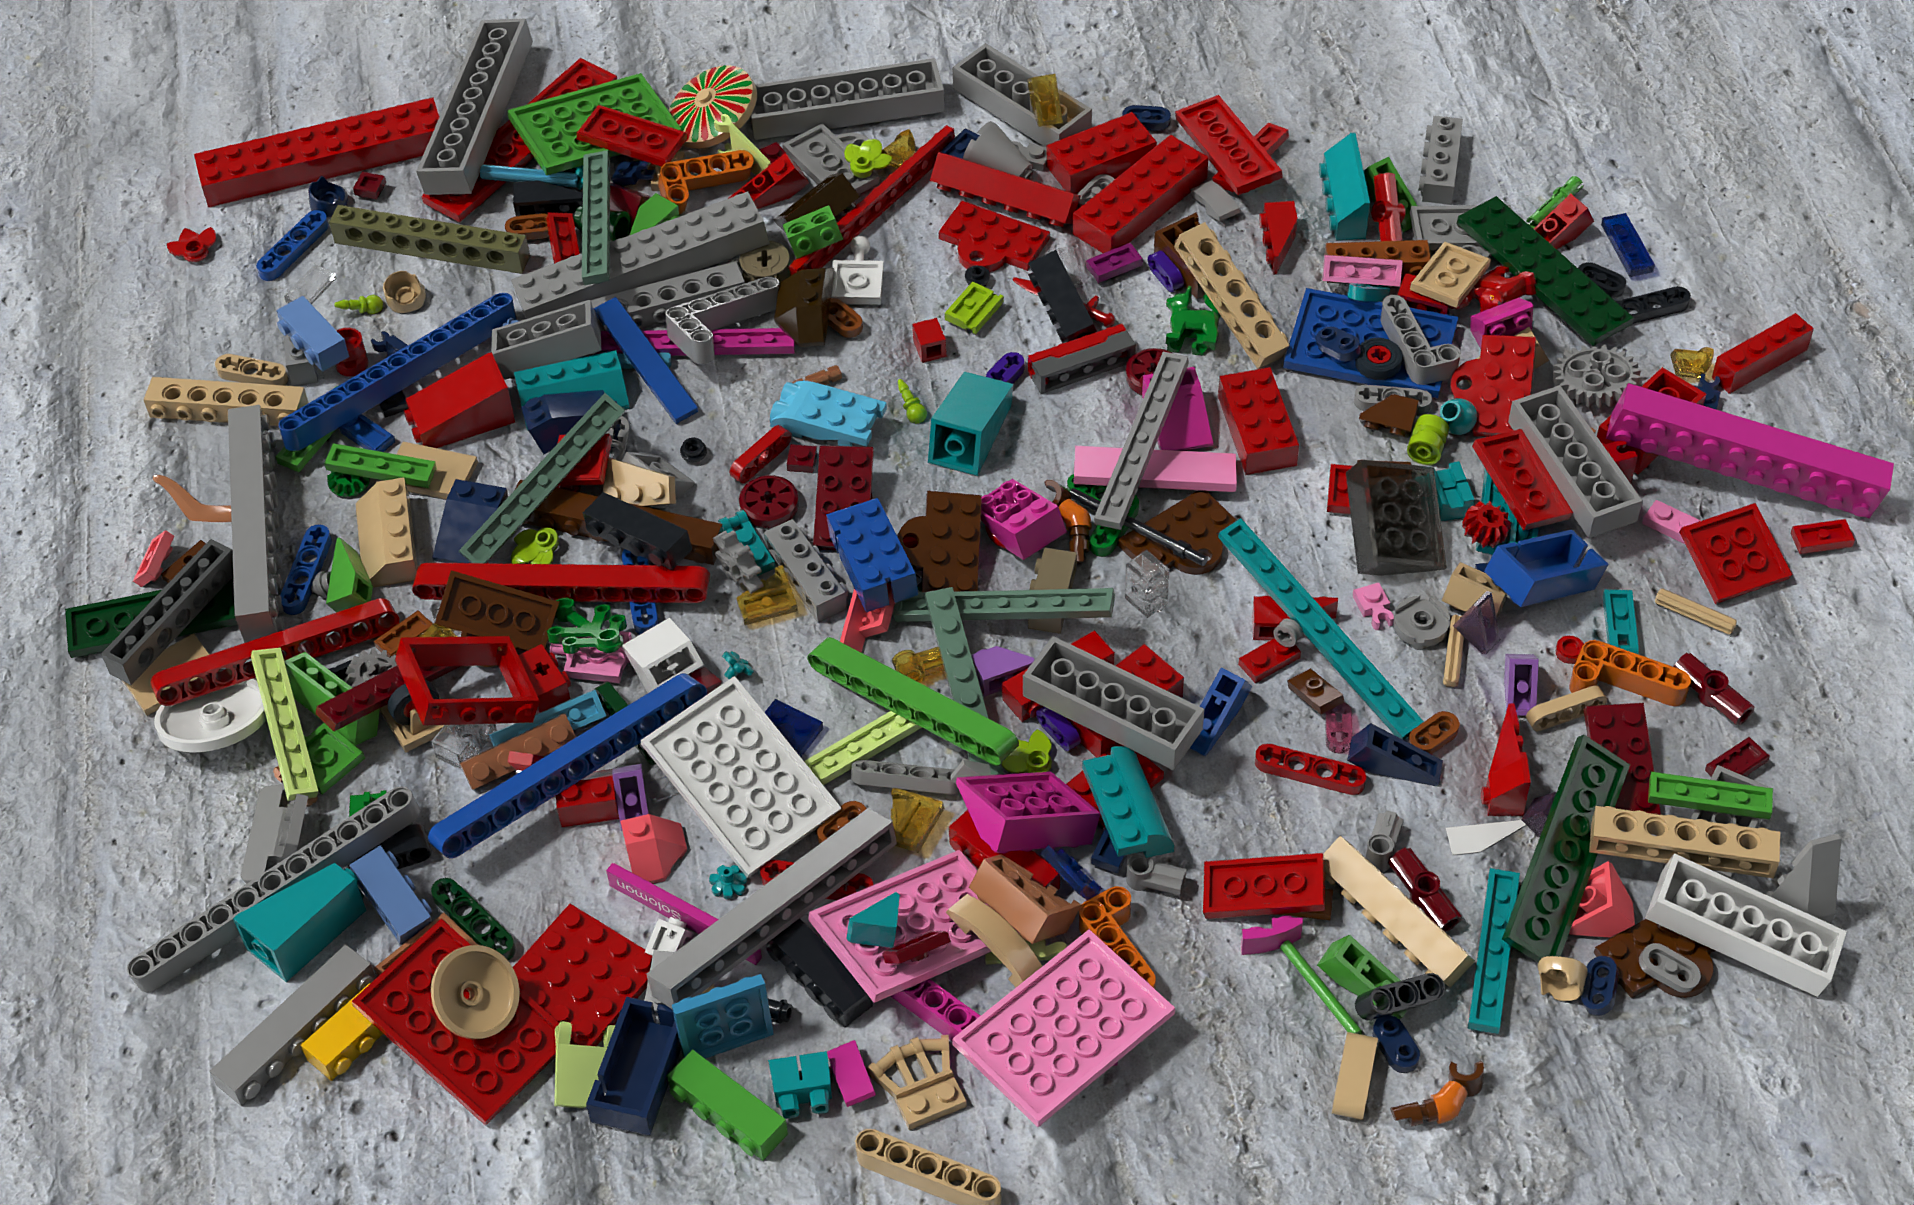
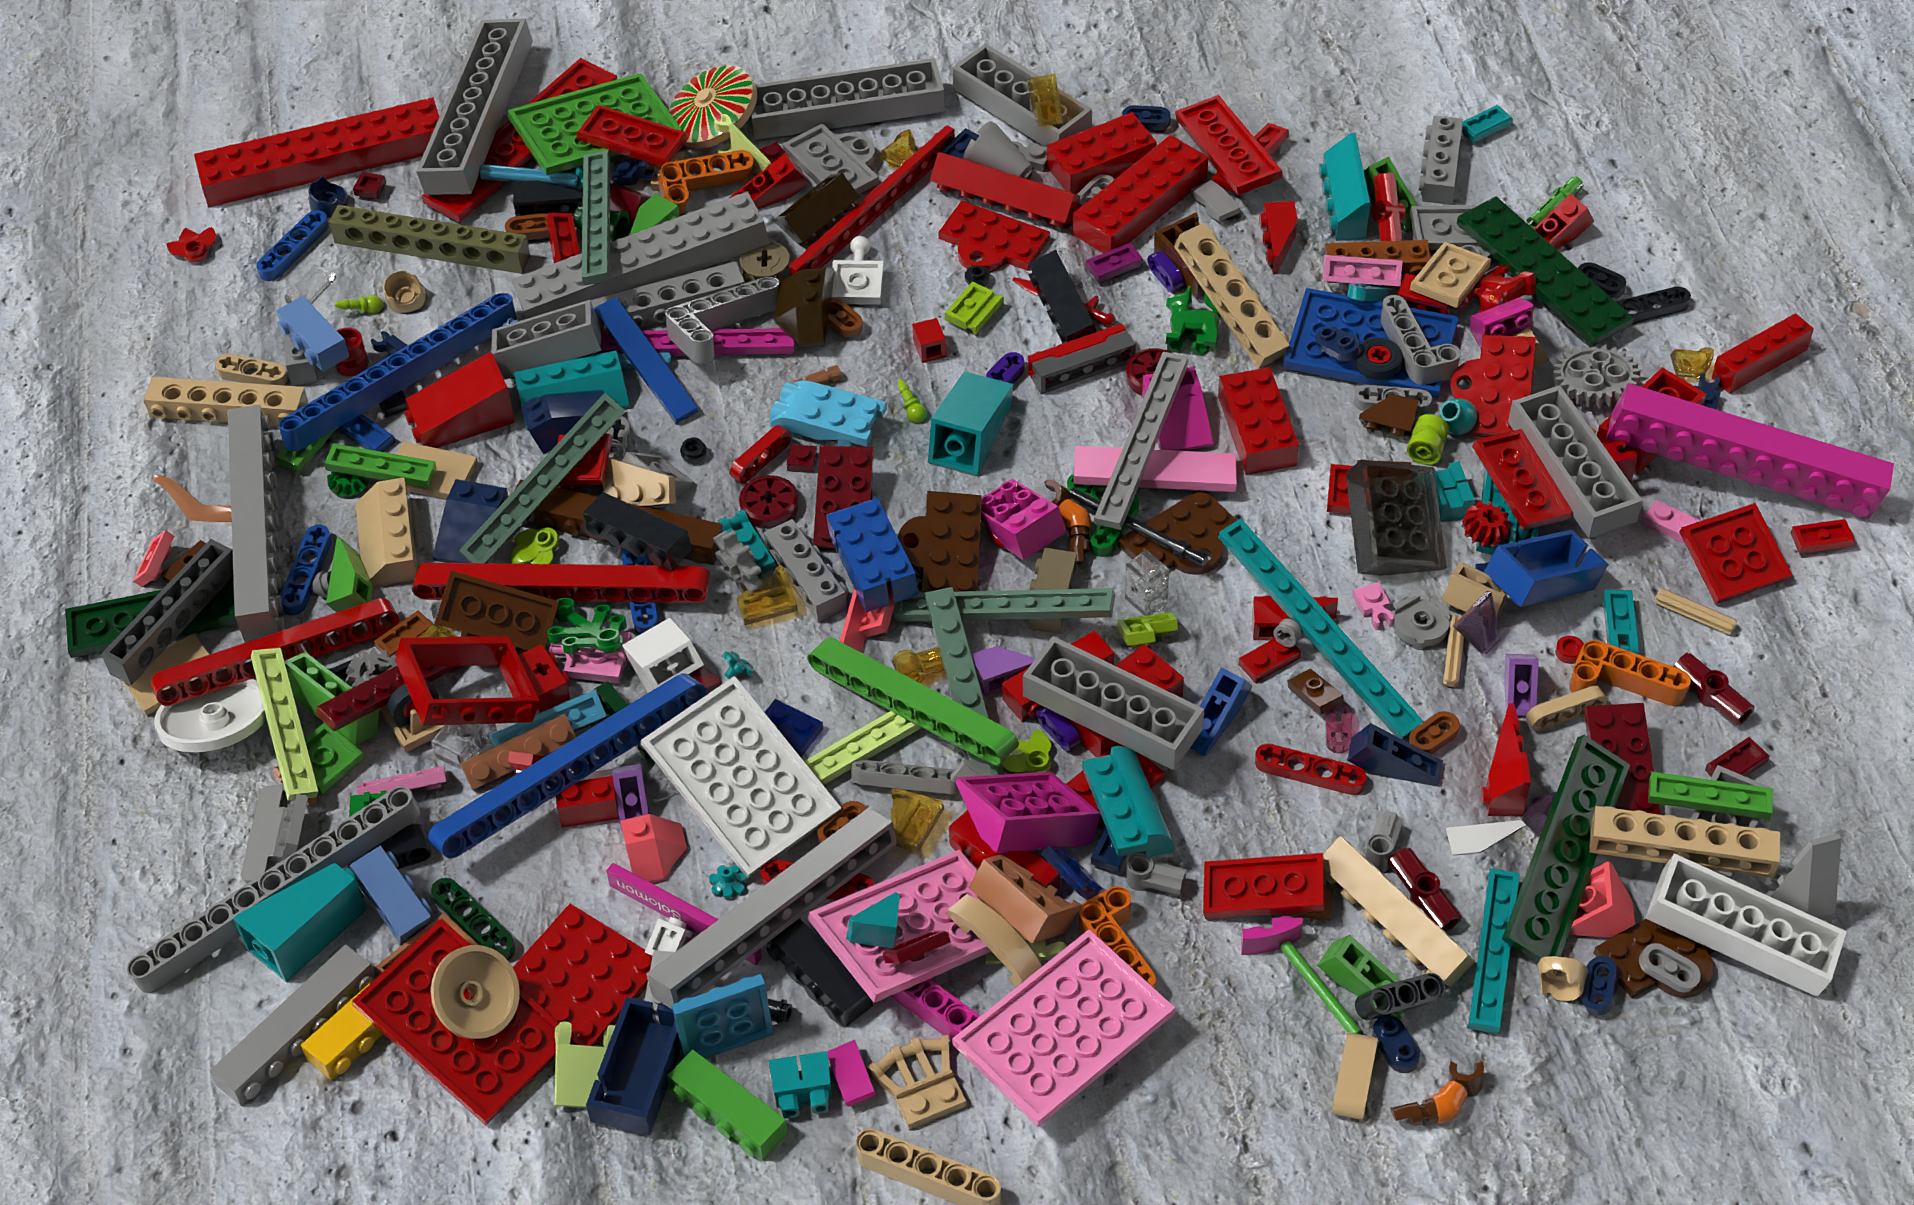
bright green brick [783,205,843,259] -> none
lime plate [844,139,892,178] -> none
clear blue plate [1601,213,1655,277] -> none
none -> bright pink plate [357,765,447,795]
none -> lime plate [1117,612,1178,648]
none -> teal plate [1461,104,1513,143]

